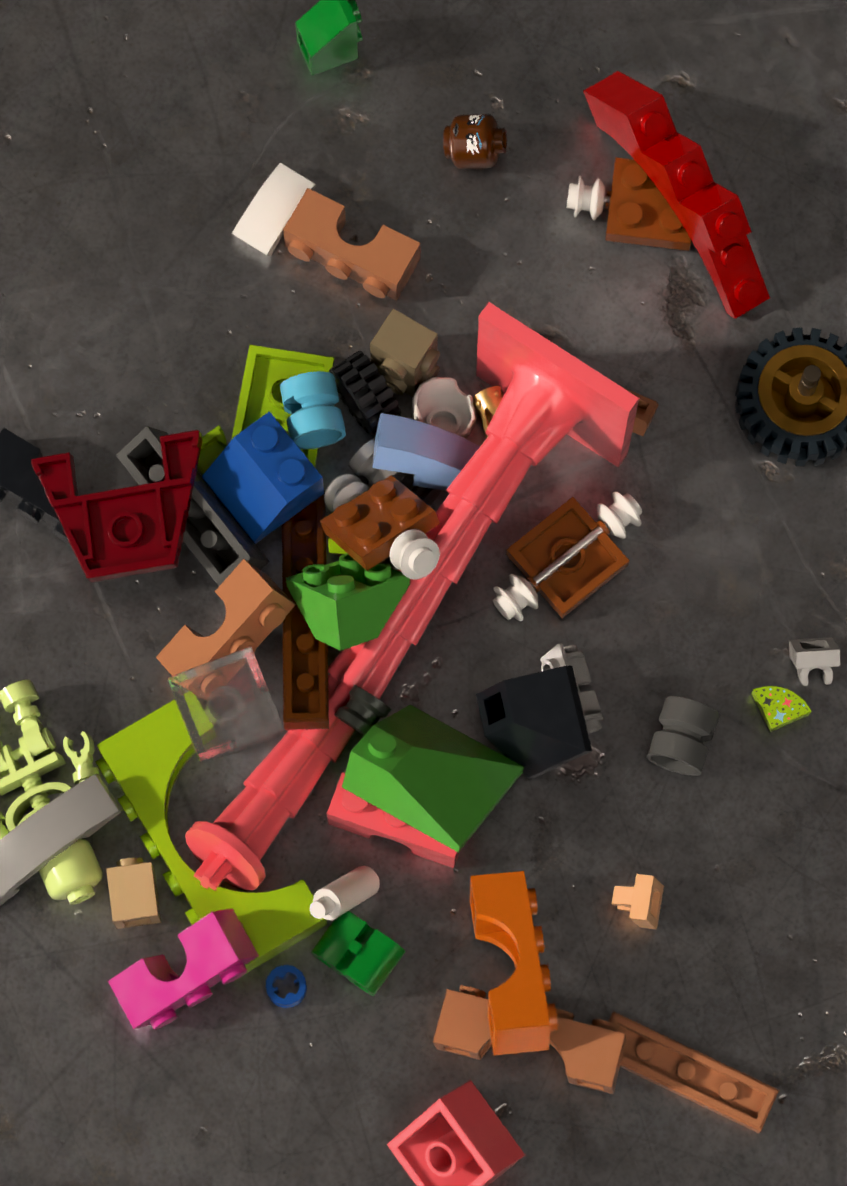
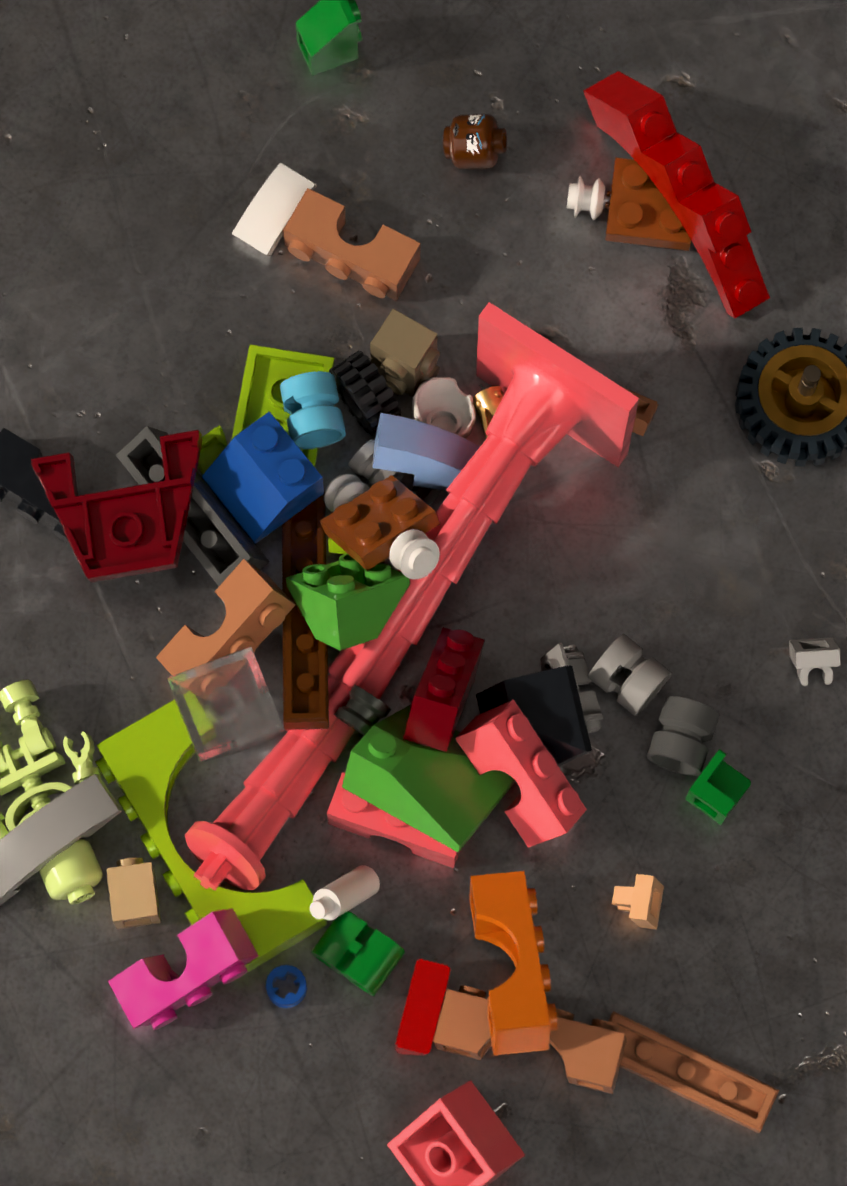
dark orange plate [492,491,643,622] -> none
lime tile [751,686,812,732] -> none
none -> red slope [395,958,451,1055]
none -> dark red brick [403,627,485,752]
none -> coral arch [455,700,587,848]
none -> light grey wheel [588,634,672,717]
none -> green panel [685,749,751,825]

